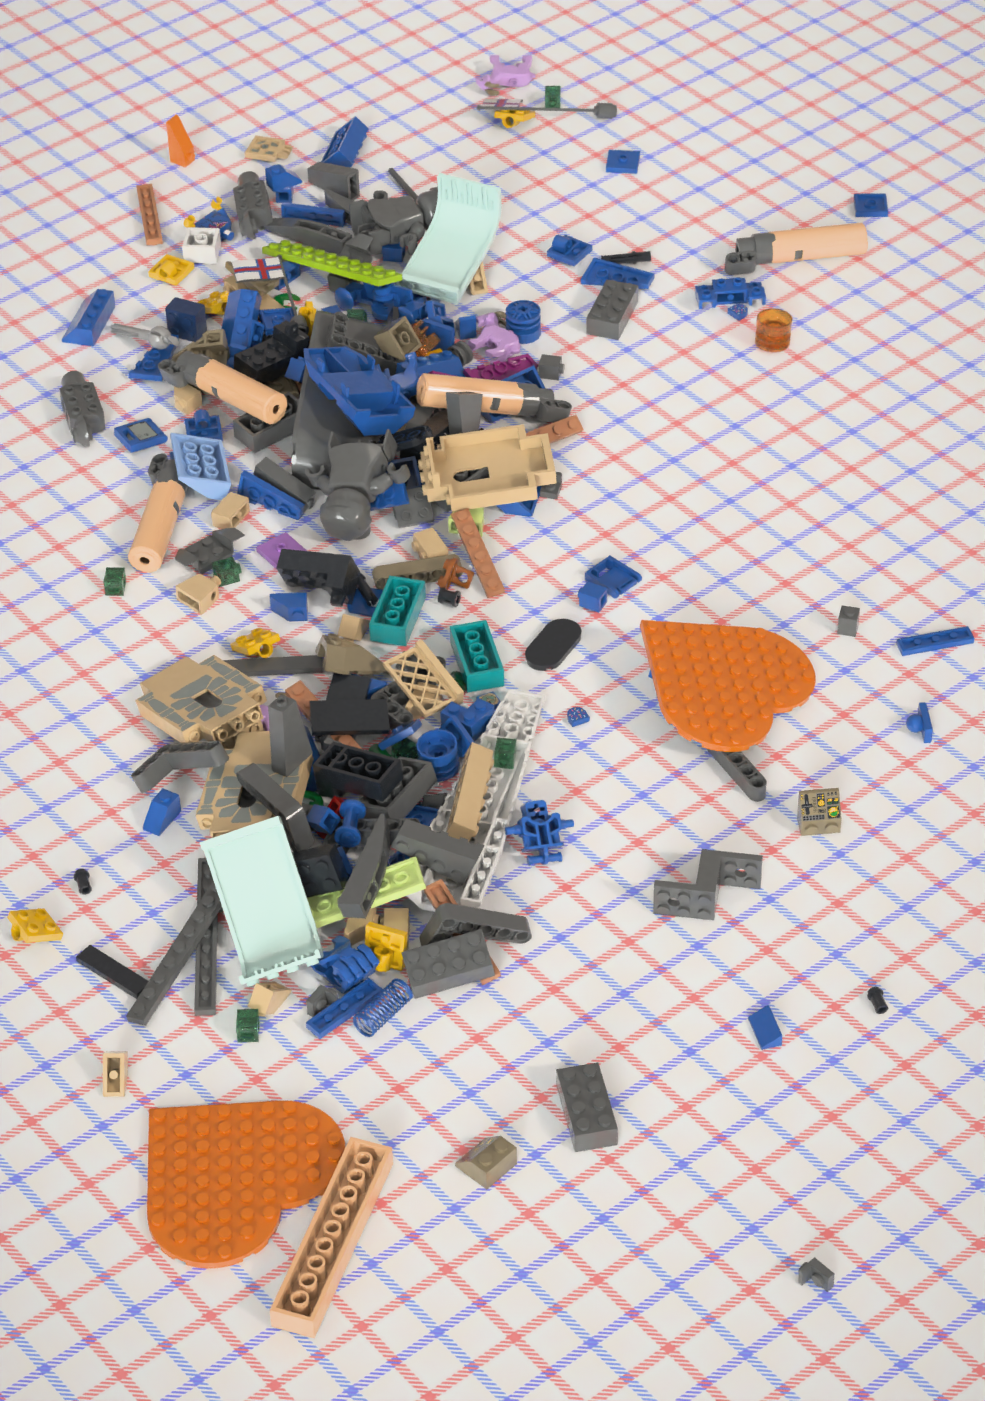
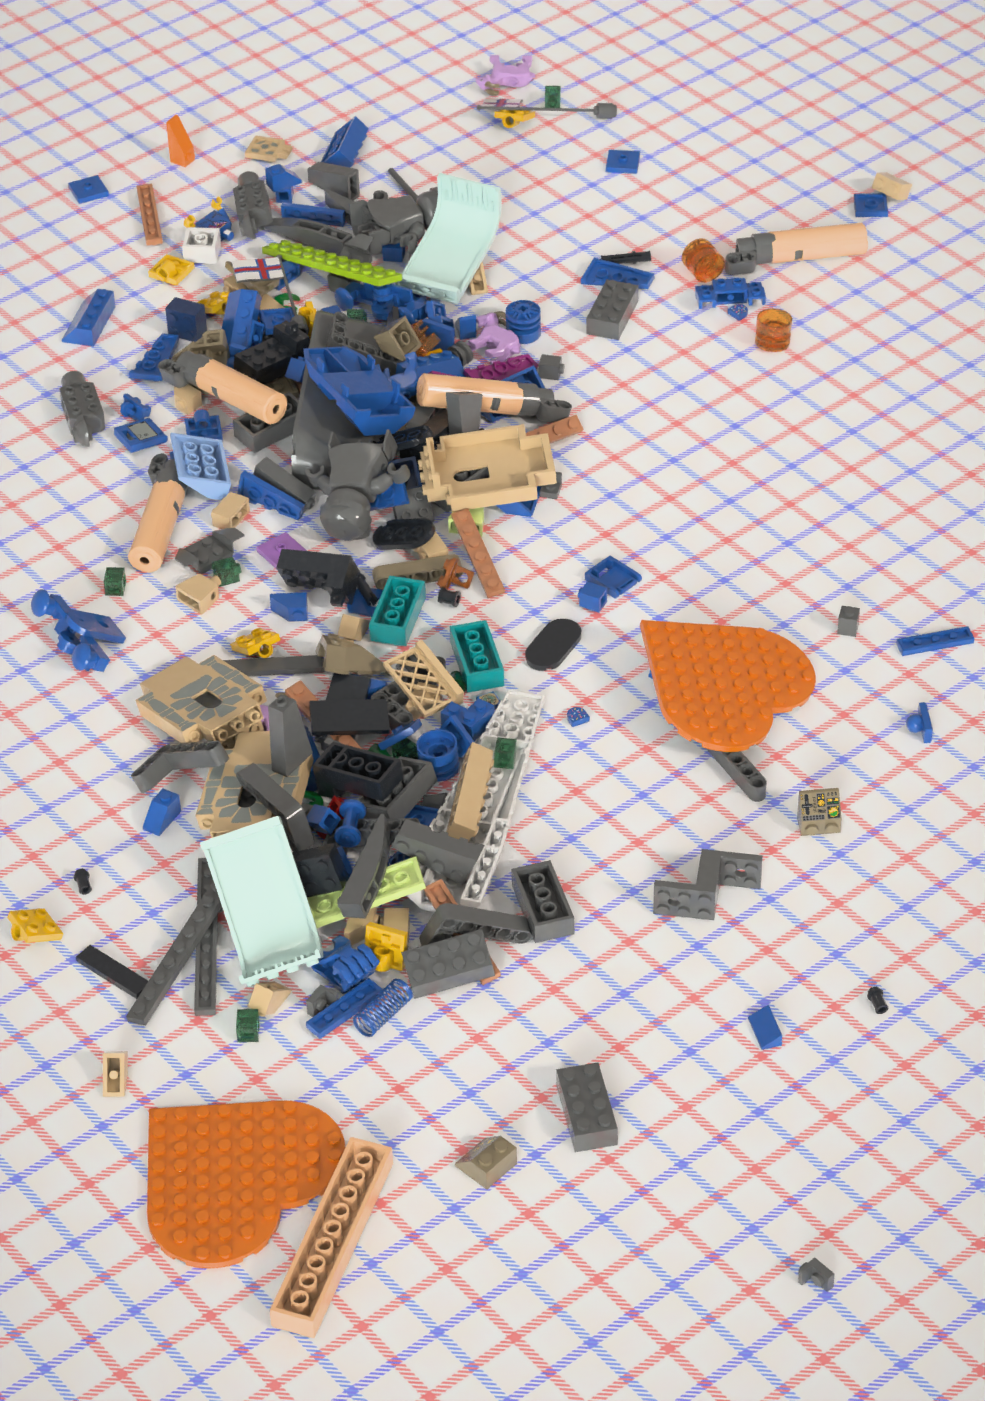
light grey piece [110,323,180,350] -> none
blue piece [505,800,574,866] -> none
blue plate [547,234,592,267] -> none
none -> blue piece [31,589,126,672]
none -> blue plate [68,175,109,204]
none -> blue hips [120,393,151,421]
none -> black tile [372,518,436,550]
none -> dark grey brick [511,860,575,943]
none -> clear orange wheel [681,238,725,283]
none -> tan brick [871,172,912,200]

